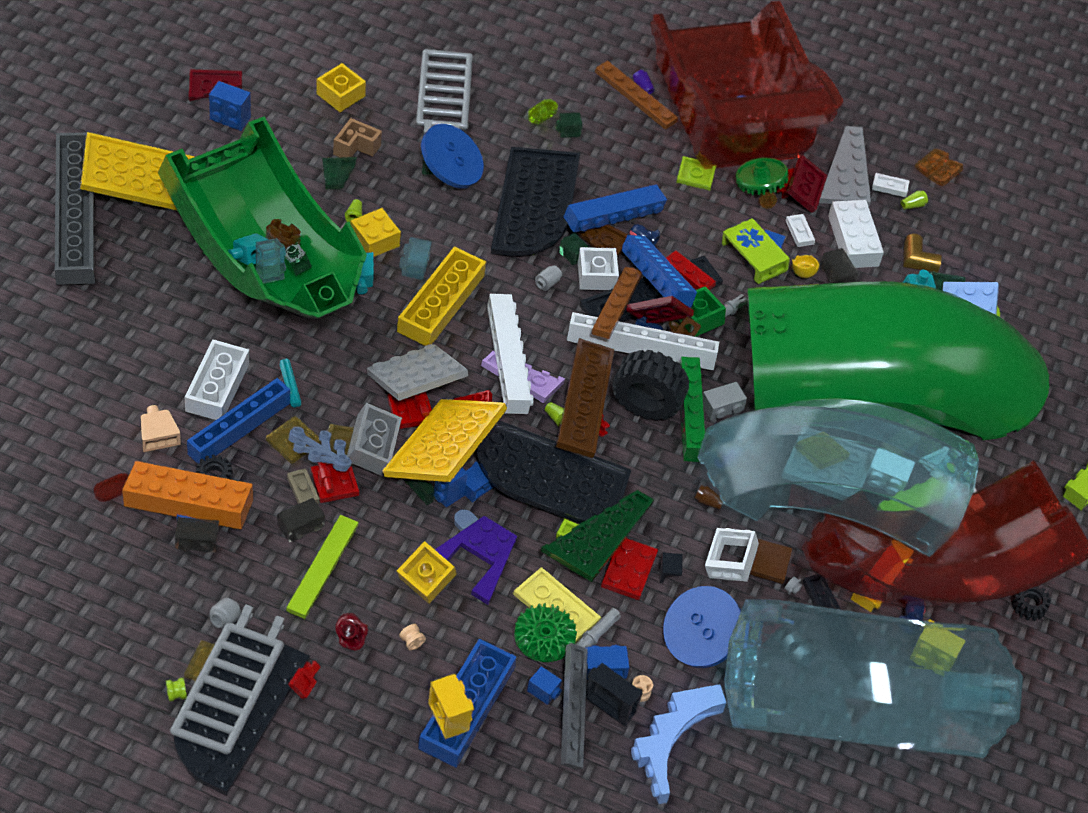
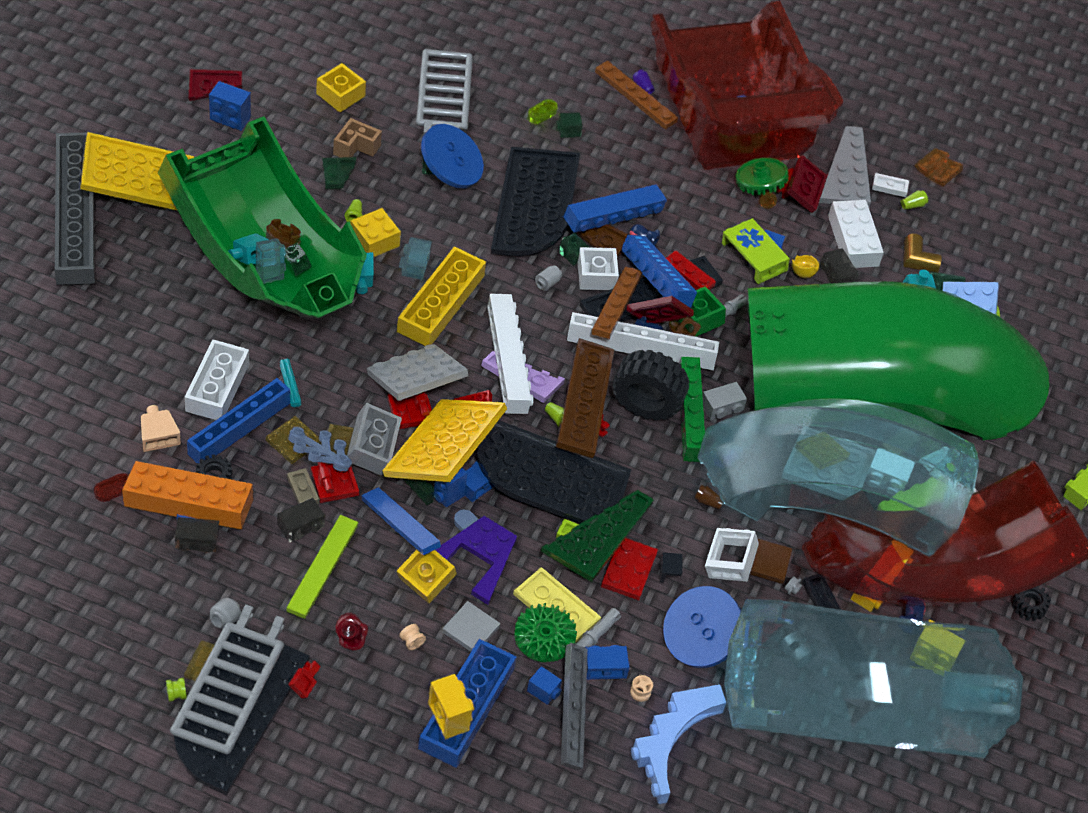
black window [586,663,643,727] -> none
lime tile [676,156,717,190] -> none
white plate [786,214,815,247] -> none
none -> tile [361,487,441,555]
none -> light grey tile [442,601,500,652]

